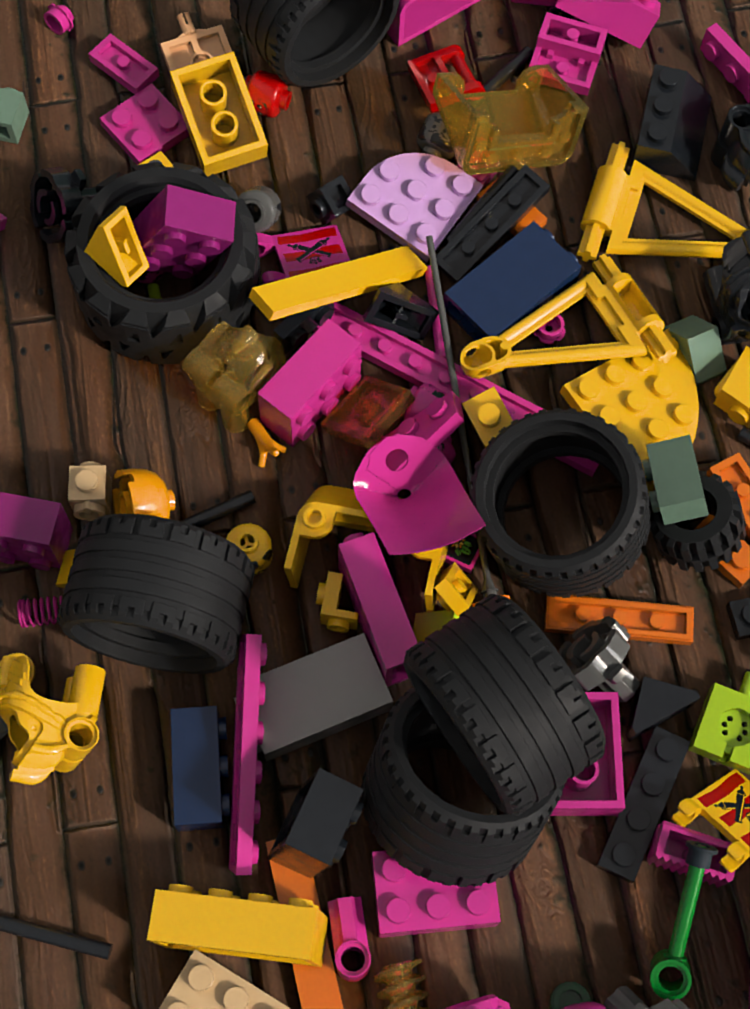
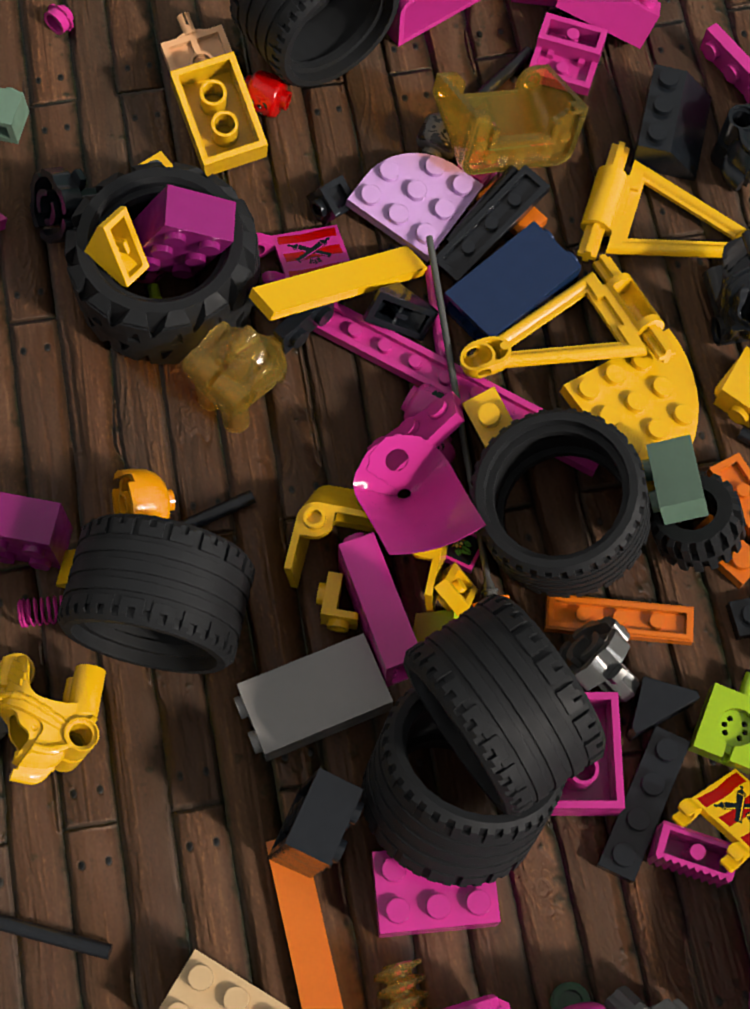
tan brick [68,461,112,521] -> none
dark pink plate [88,33,160,94] -> none
dark pink plate [99,83,190,165] -> none
yellow piece [147,884,328,967] -> none
dark blue brick [170,706,231,832] -> none
yellow head [226,523,273,576] -> none
dark pink plate [229,634,267,875] -> none
dark grey head [238,186,282,233] -> none
light orange bar [247,418,287,468] -> none
dark pink brick [257,318,362,448] -> none
clear orange plate [320,375,415,450] -> none
dark pink piece [327,896,371,982] -> none
red plate [407,44,486,113] -> none
dark pink plate [533,314,566,344] -> none
green piece [650,840,718,1001] -> none
sand green slope [663,315,727,386] -> none

